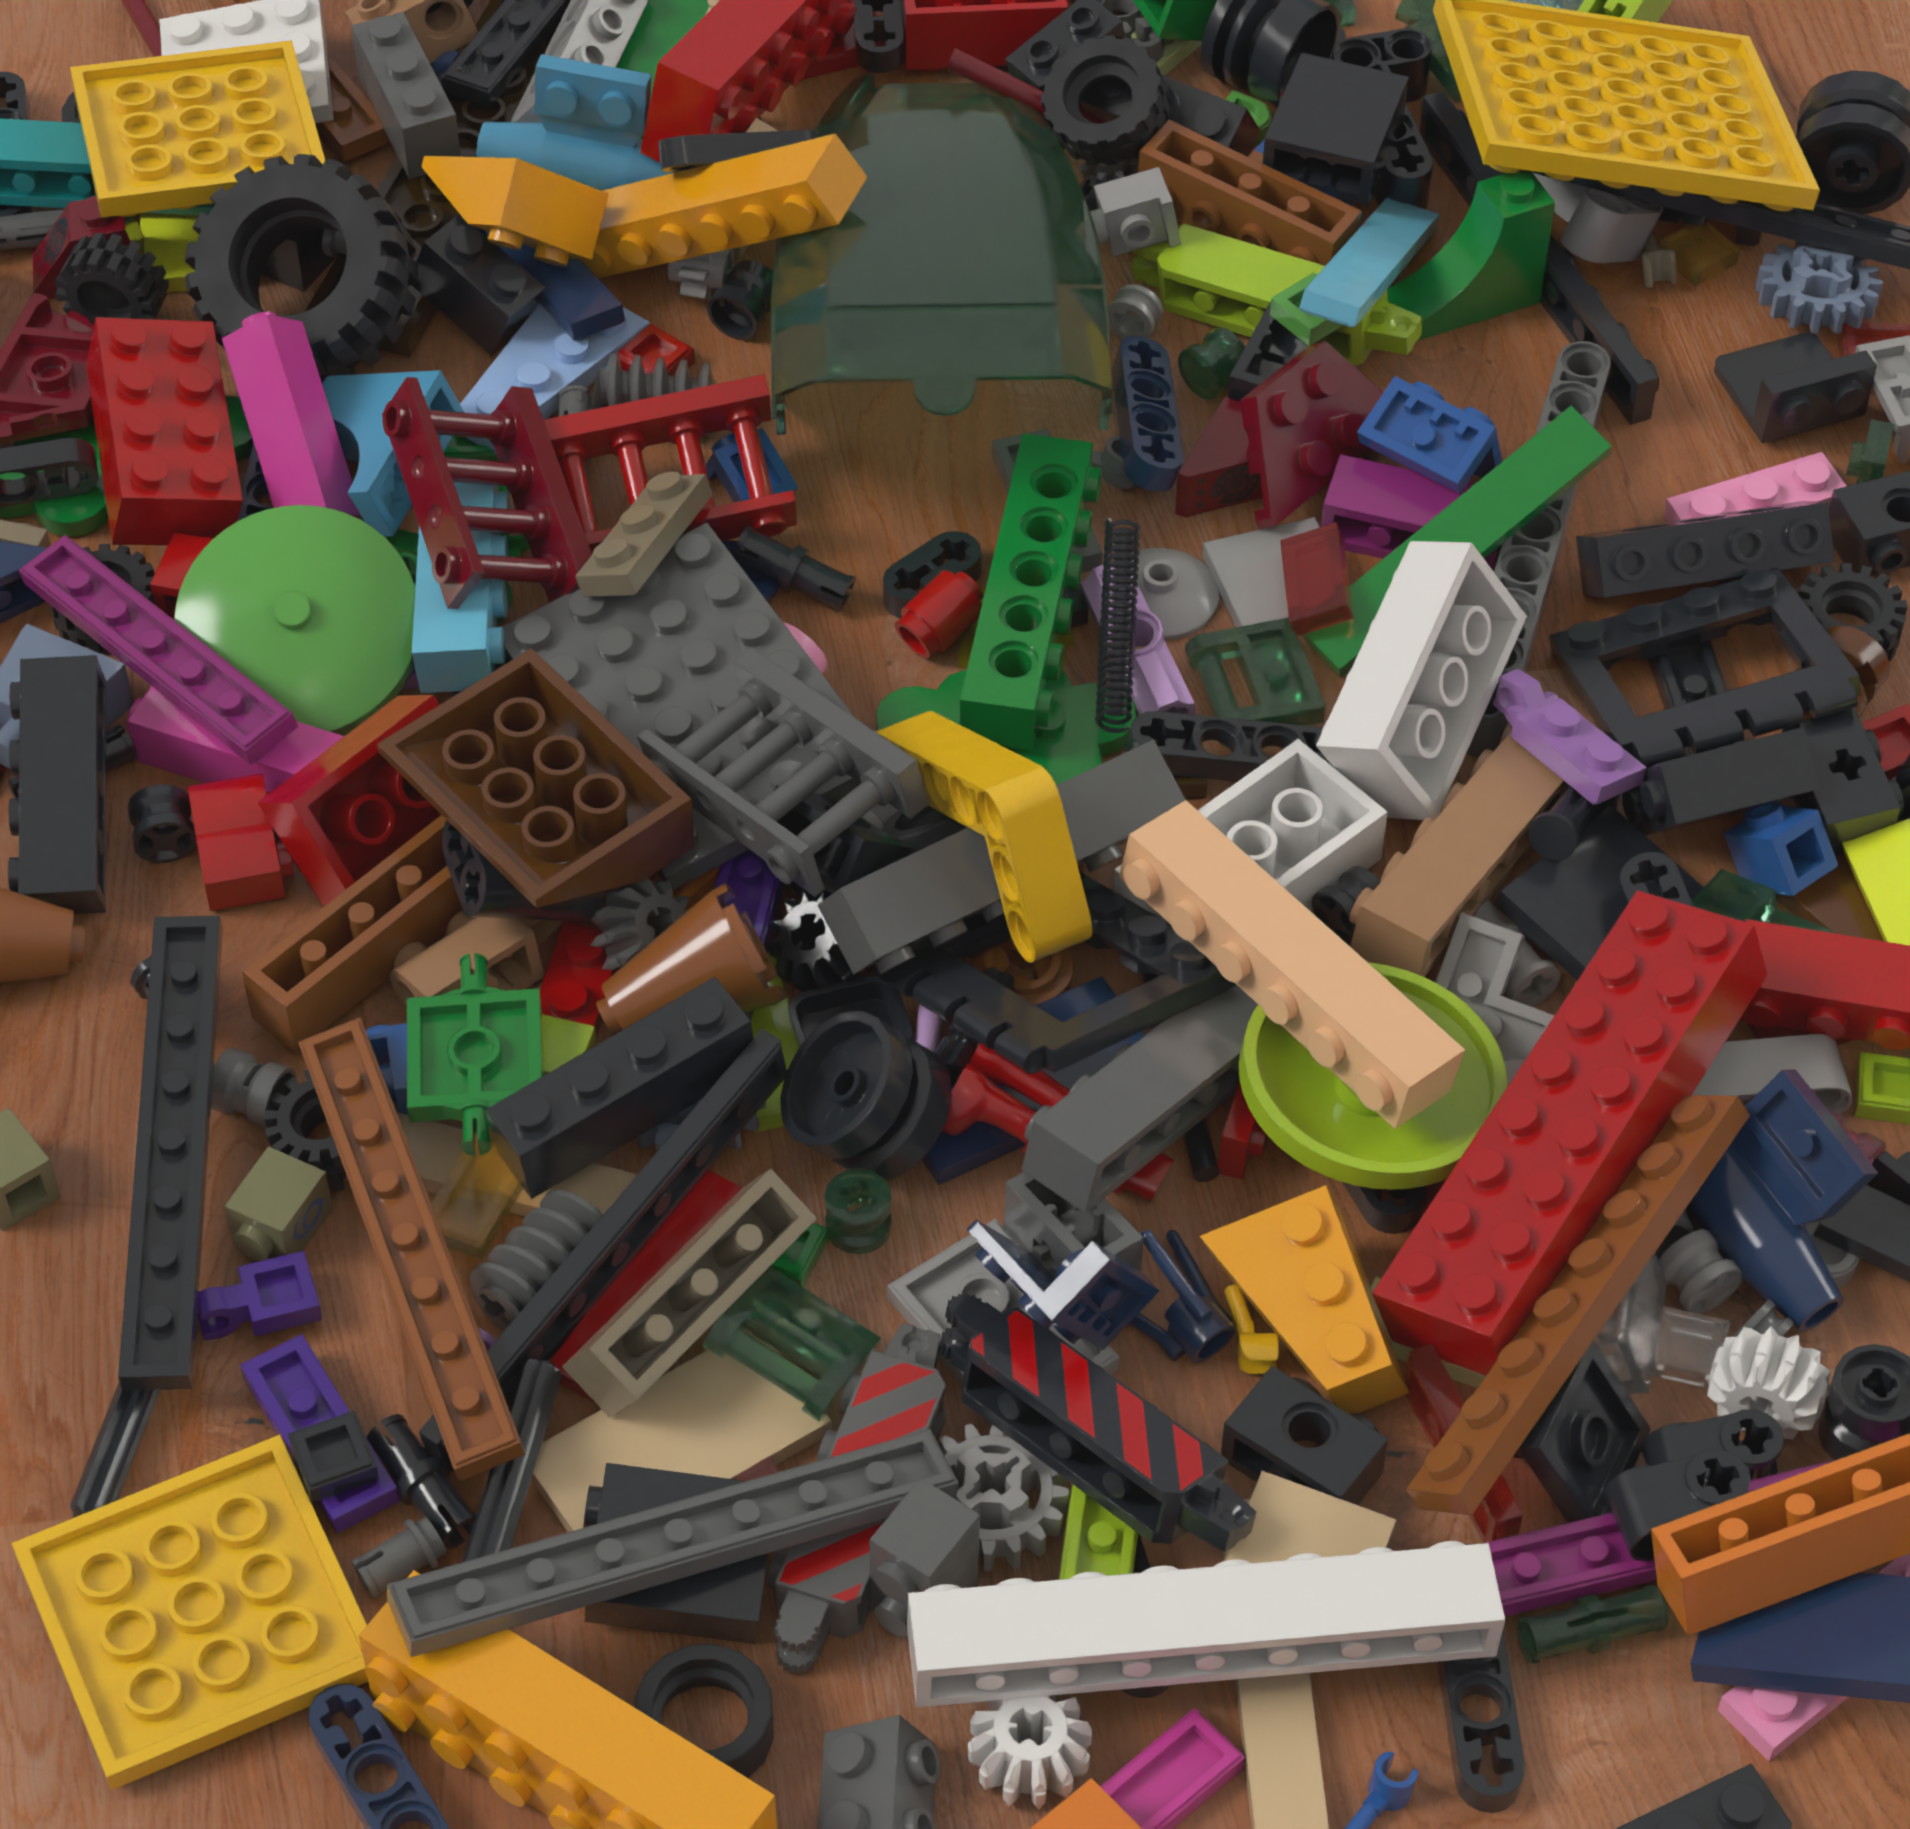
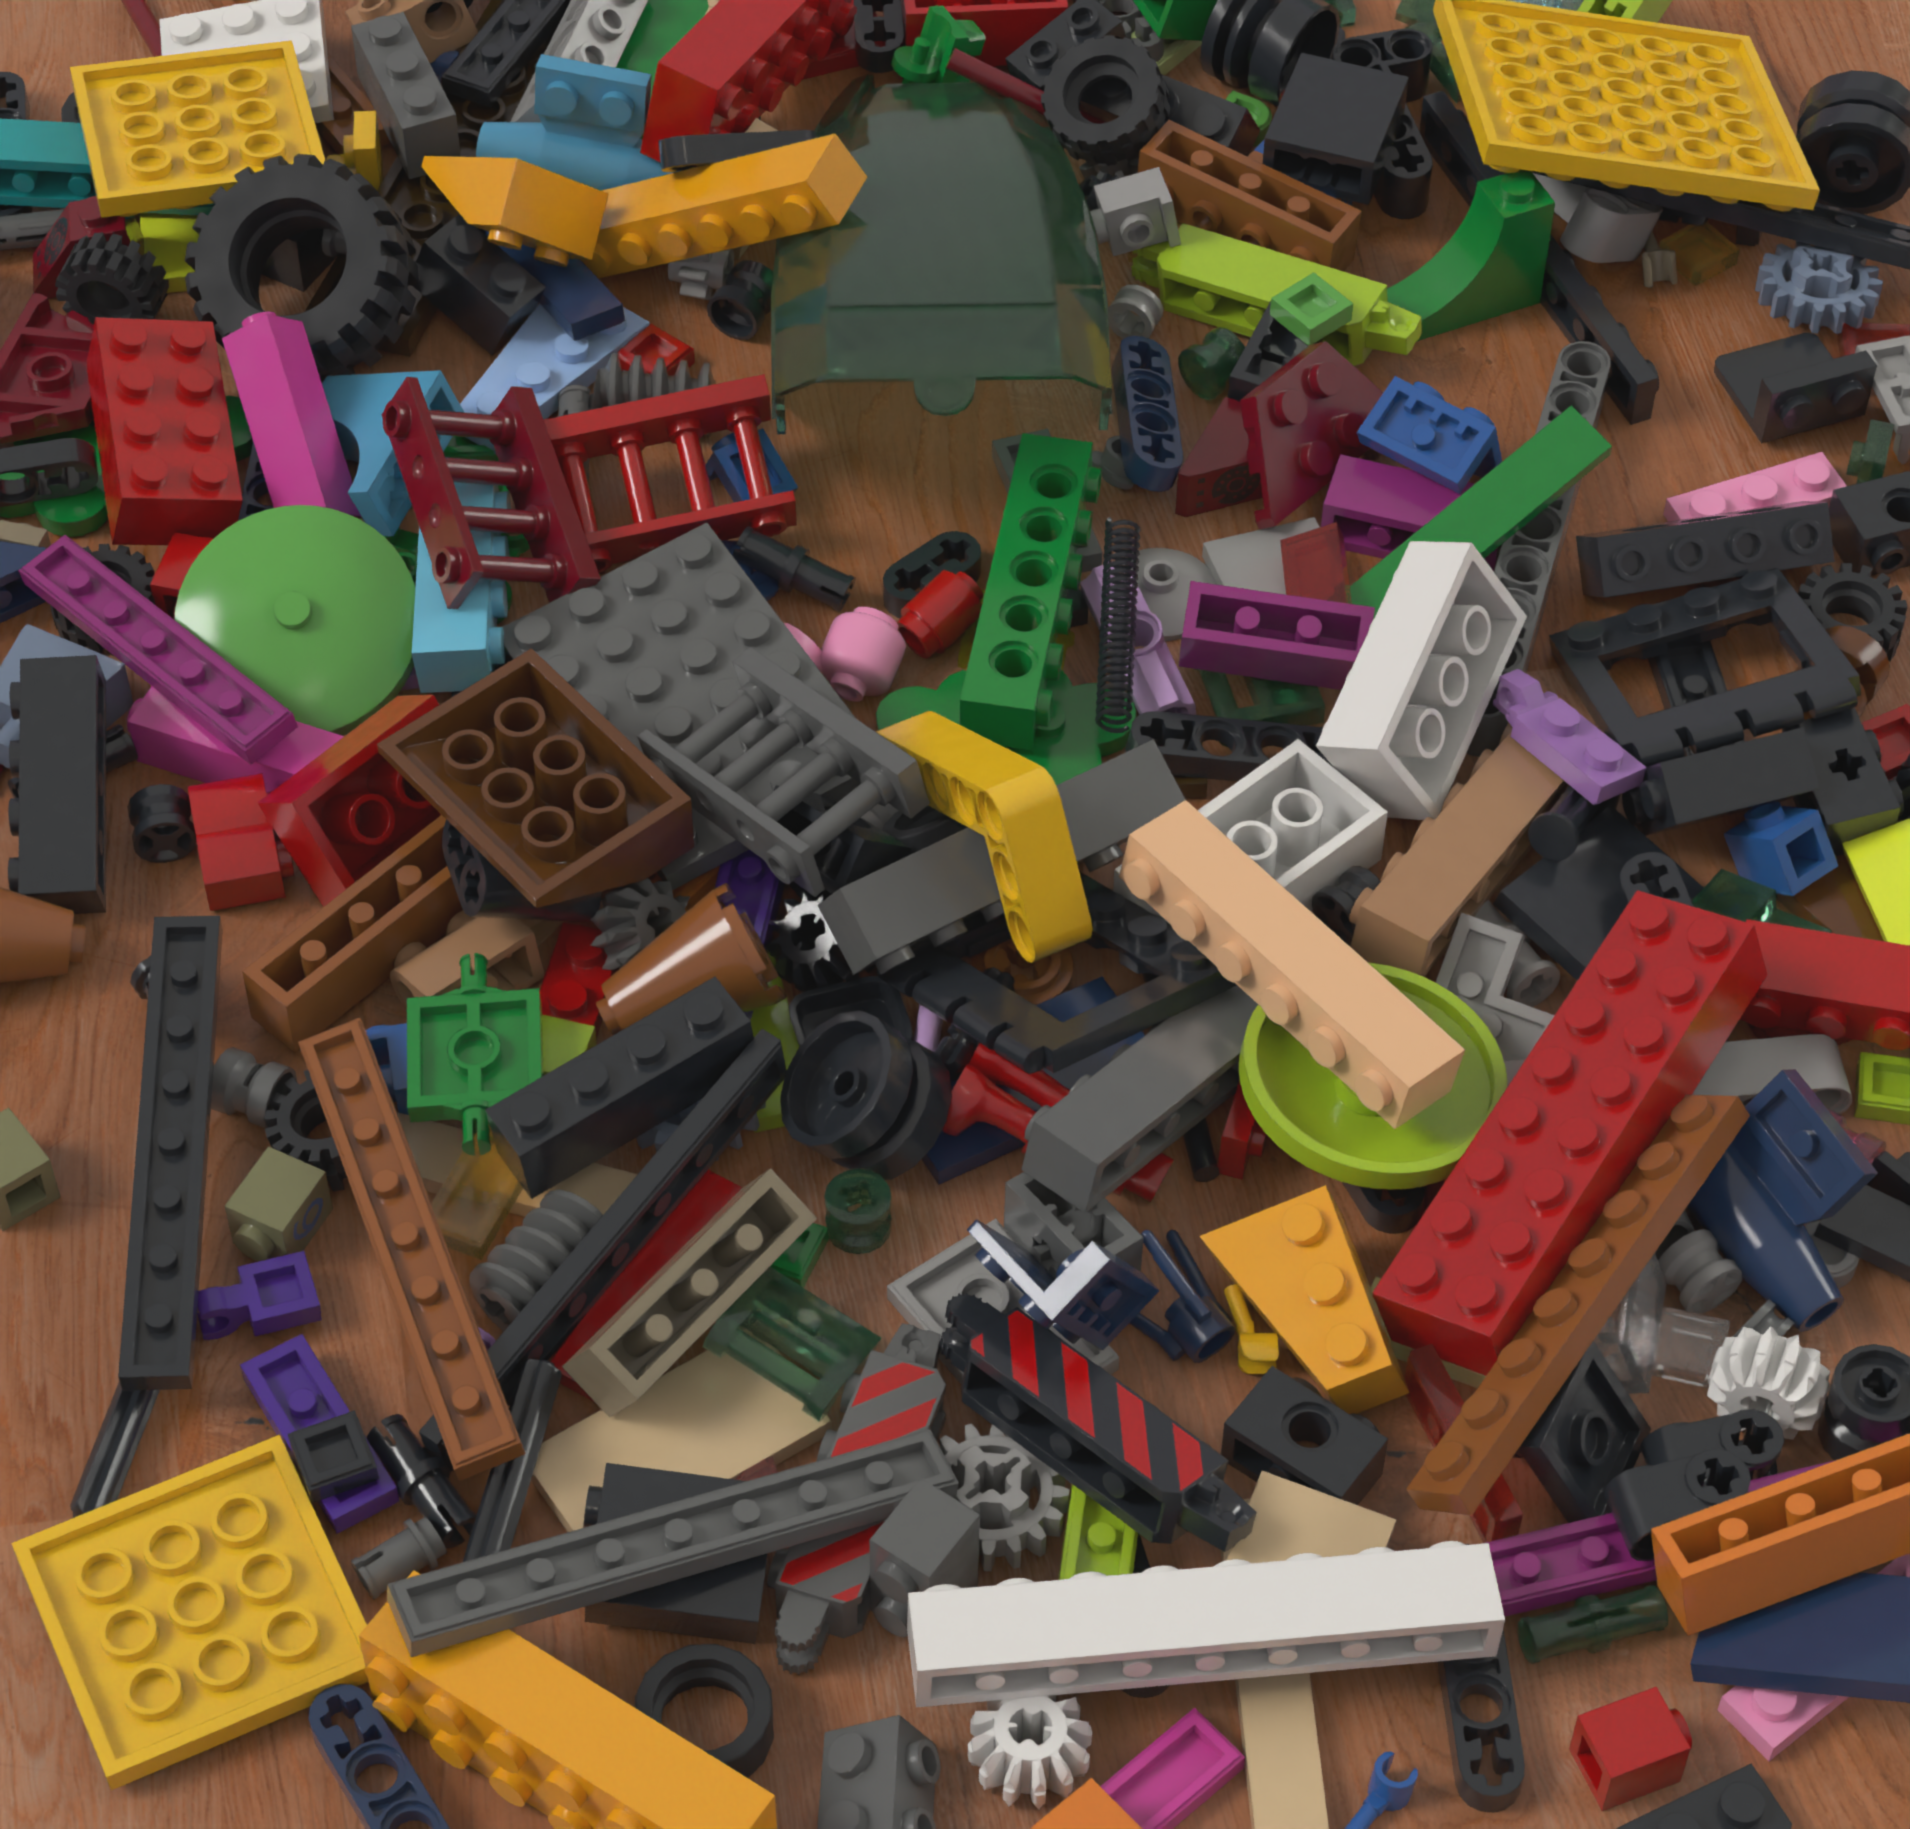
dark tan plate [575,472,713,597] -> none
medium azure tile [1299,197,1439,328] -> none
none -> yellow bracket [326,111,383,190]
none -> bright pink head [821,607,906,702]
none -> green hips [891,5,986,120]
none -> magenta brick [1178,581,1375,690]
none -> red brick [1569,1686,1692,1811]

